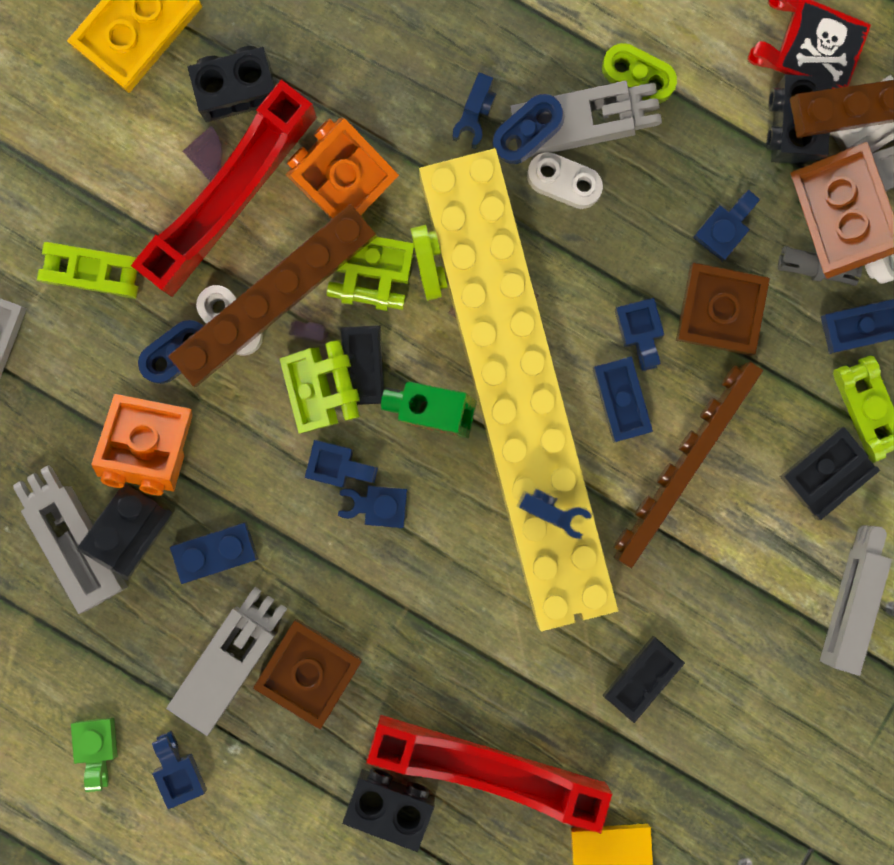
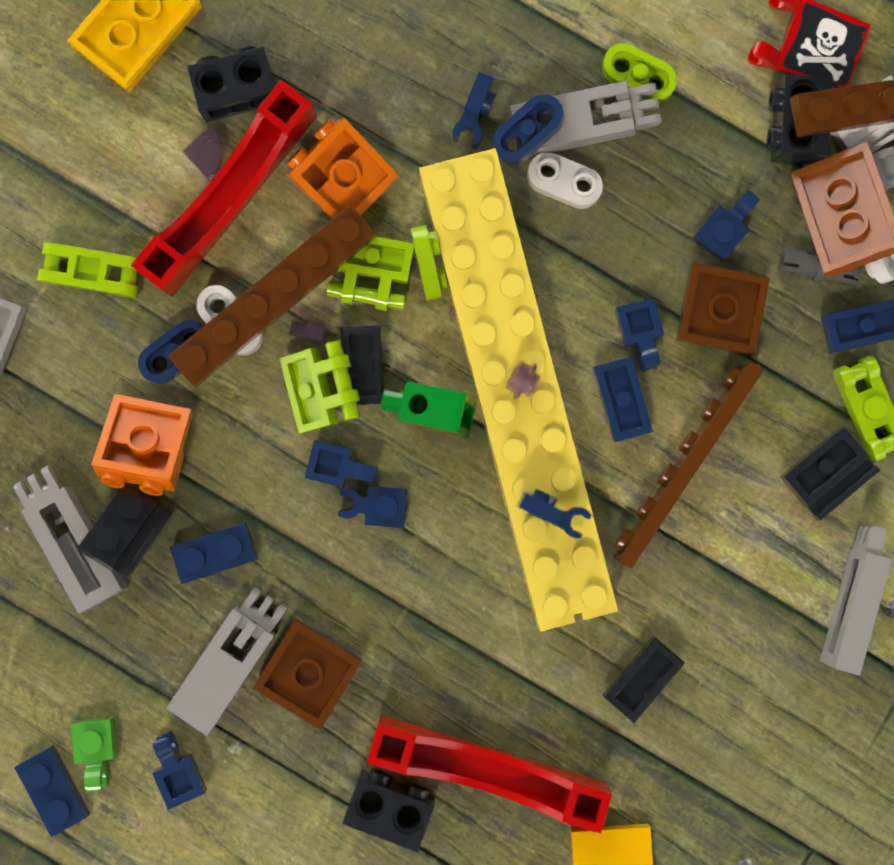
none -> dark blue plate [14,745,91,837]
none -> plate [505,360,540,399]

